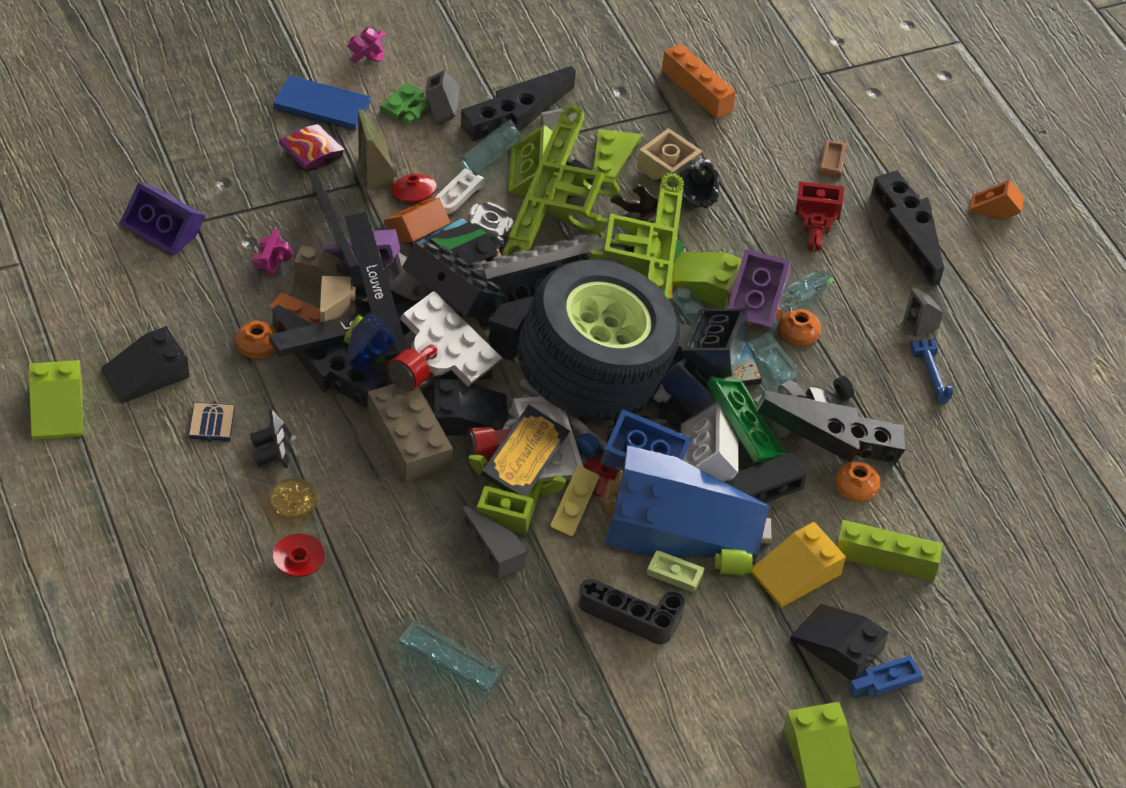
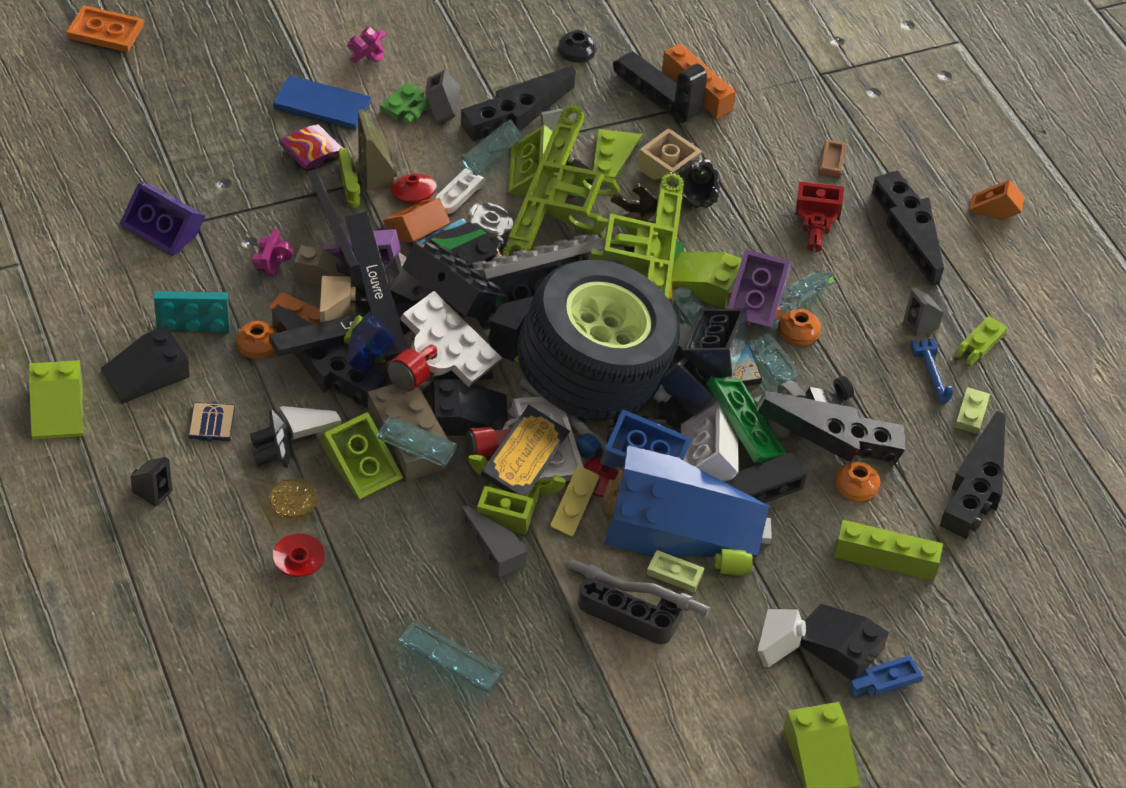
yellow slope [751,522,846,608] -> none
none -> orange plate [66,5,144,52]
none -> black slope [130,457,173,507]
none -> teal plate [154,291,230,332]
none -> white slope [279,406,341,439]
none -> lime slope [319,412,403,500]
none -> lime plate [339,148,360,208]
none -> clear light blue plate [378,415,457,467]
none -> black piece [558,30,597,63]
none -> light grey bar [568,559,711,617]
none -> black beam [613,51,707,123]
none -> white slope [758,609,806,667]
none -> black brick [940,411,1006,539]
none -> lime hinge [954,316,1008,366]
none -> yellowish green plate [955,387,990,434]

